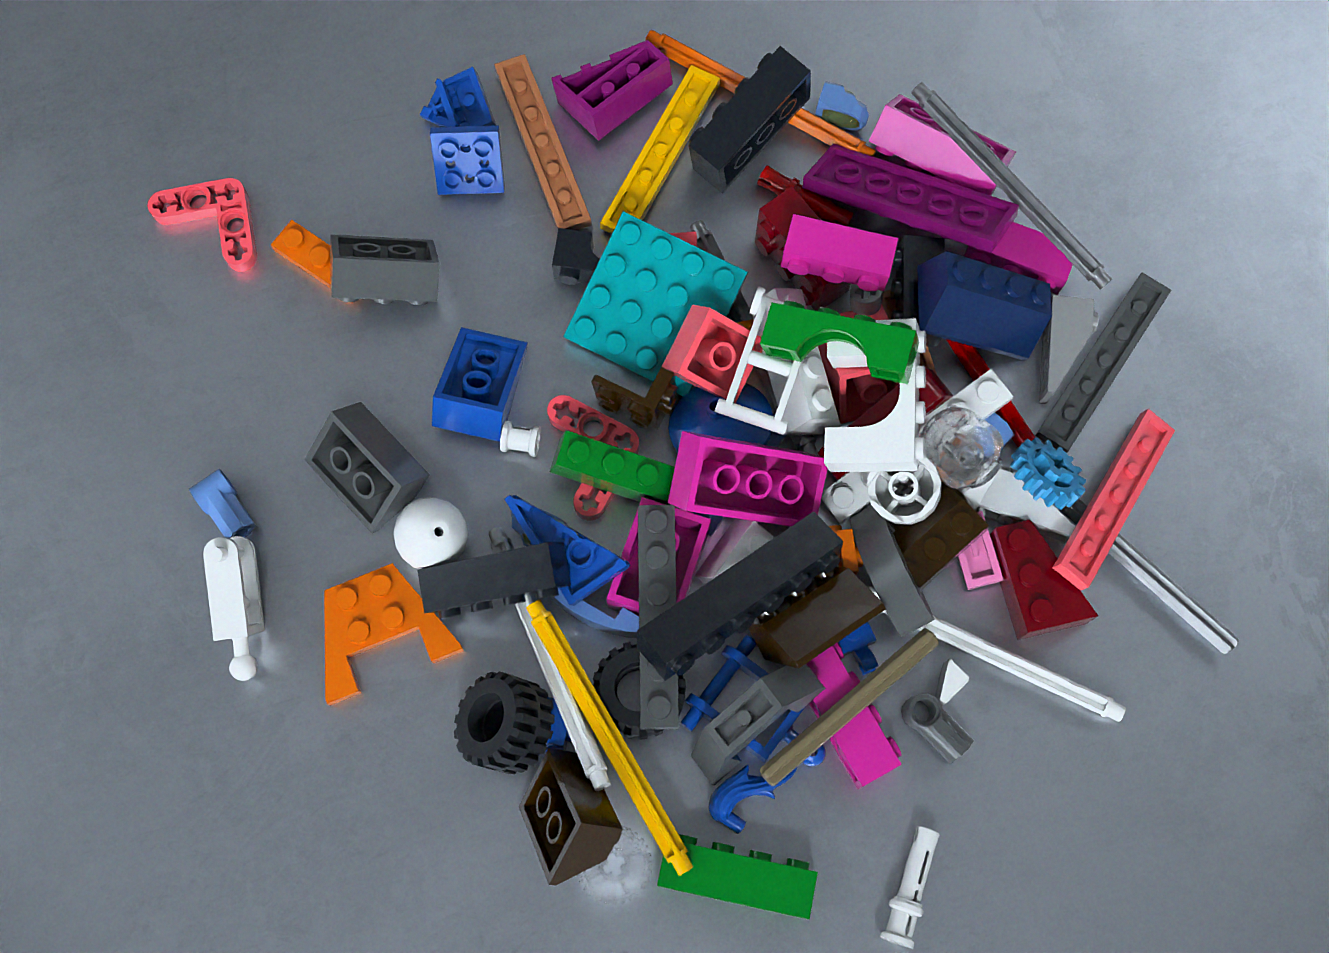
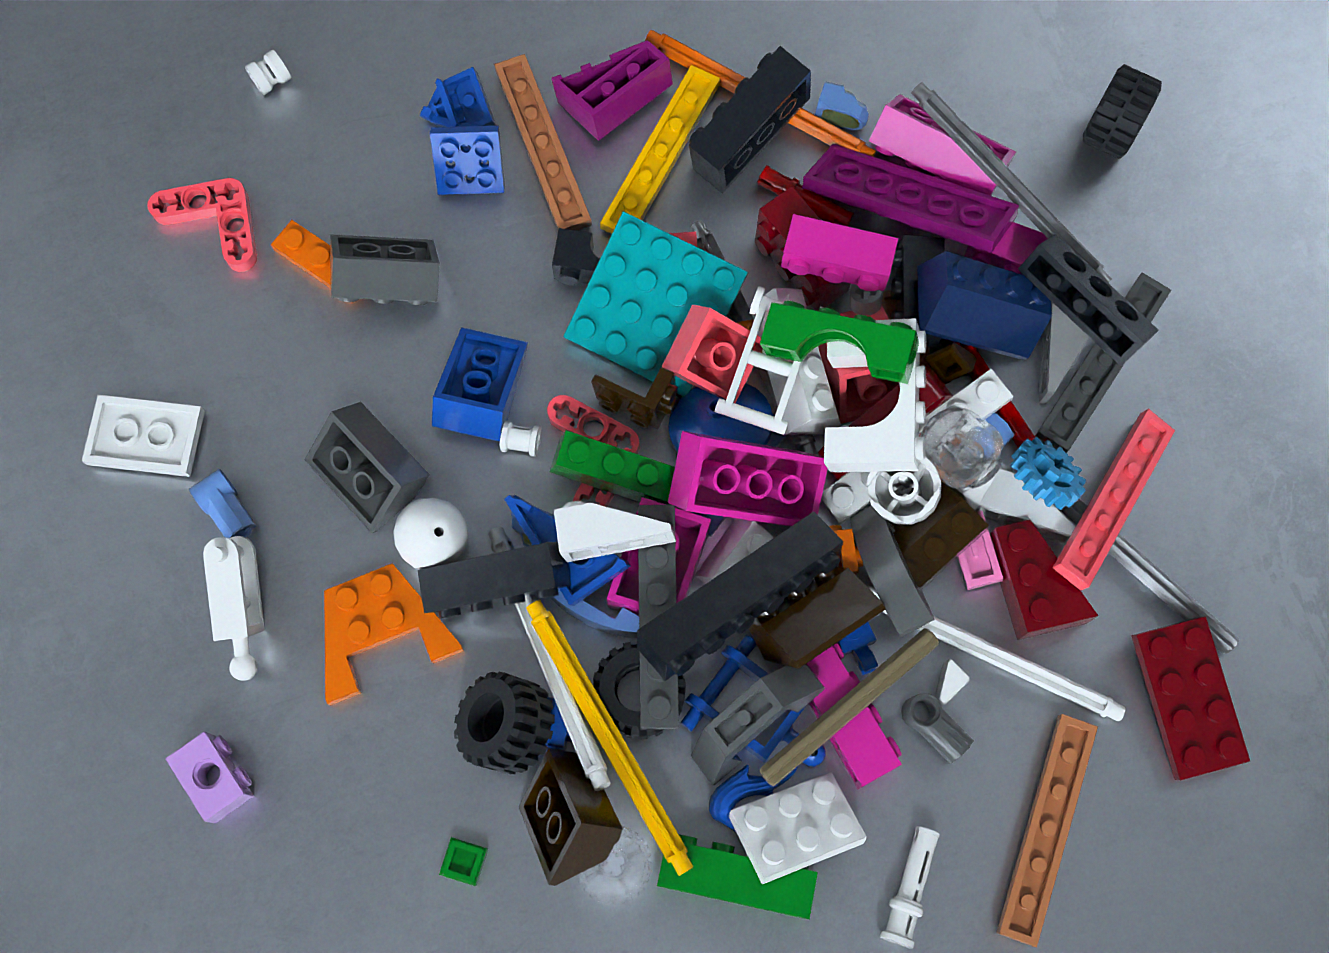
none -> white plate [82,395,205,477]
none -> lavender brick [165,732,254,823]
none -> white wheel [245,50,291,95]
none -> green tile [439,837,488,886]
none -> white slope [554,501,676,562]
none -> white plate [729,772,867,884]
none -> dark brown slope [924,342,977,384]
none -> nougat plate [996,714,1098,947]
none -> black brick [1018,234,1159,366]
none -> black tyre [1083,64,1162,159]
none -> dark red plate [1131,616,1250,780]

